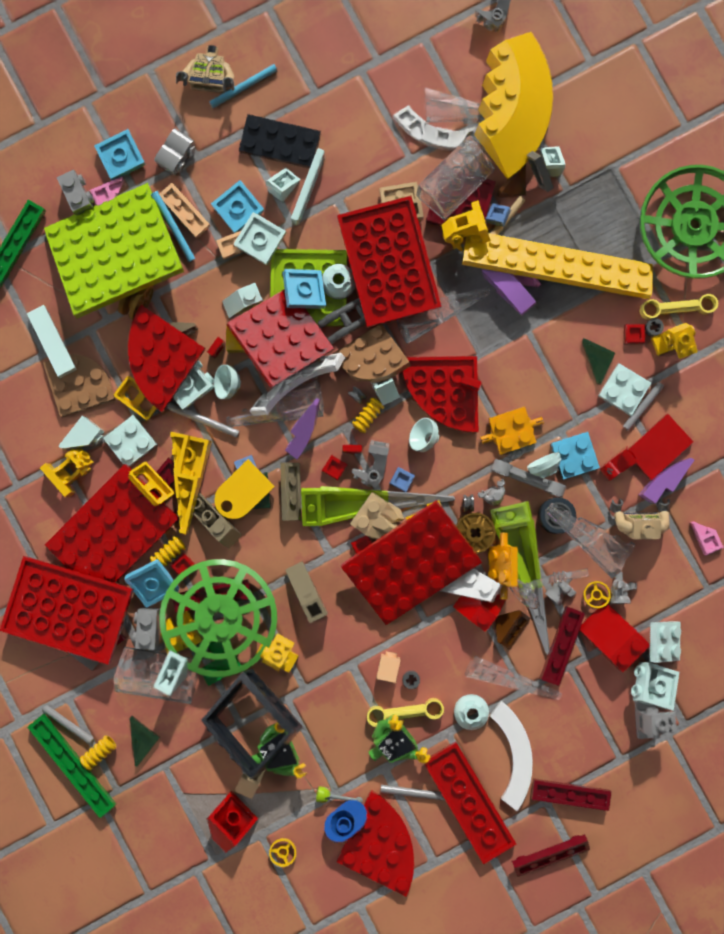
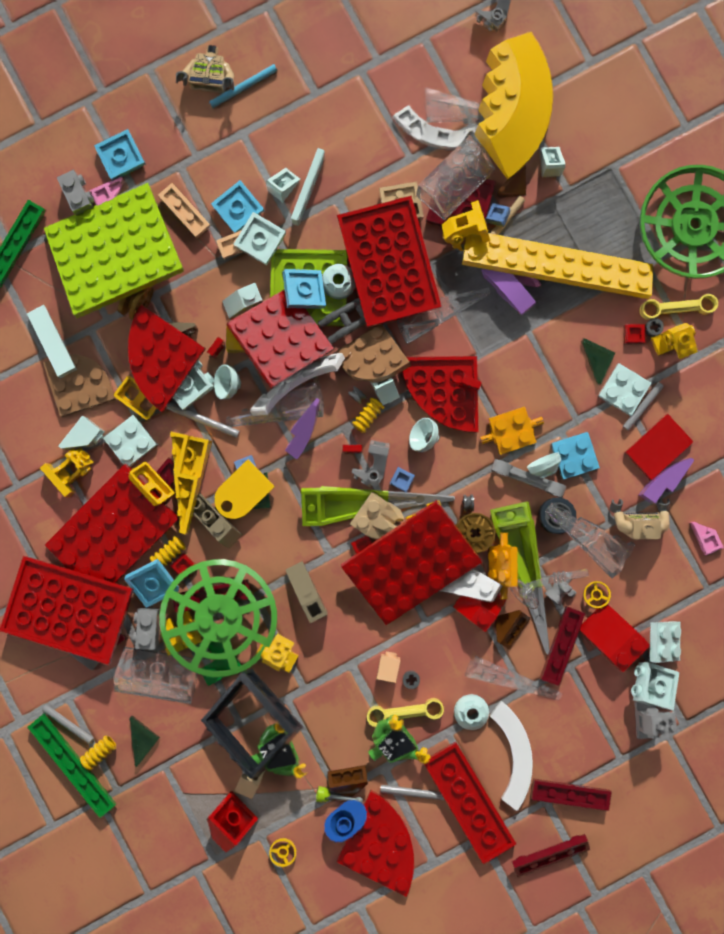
medium azure bar [151,191,195,262] -> none
light grey brick [154,128,196,176] -> none
light aqua slope [154,651,188,696] -> none
black plate [239,114,321,169] -> none
dark tan plate [280,462,302,521] -> none
red tile [322,455,348,481] -> none
light grey piece [477,479,505,505] -> none
dark grey tile [526,151,554,192] -> none
red leg [599,446,638,481] -> none
light grey piece [610,572,637,604] -> none
none -> reddish brown slope [327,765,368,797]

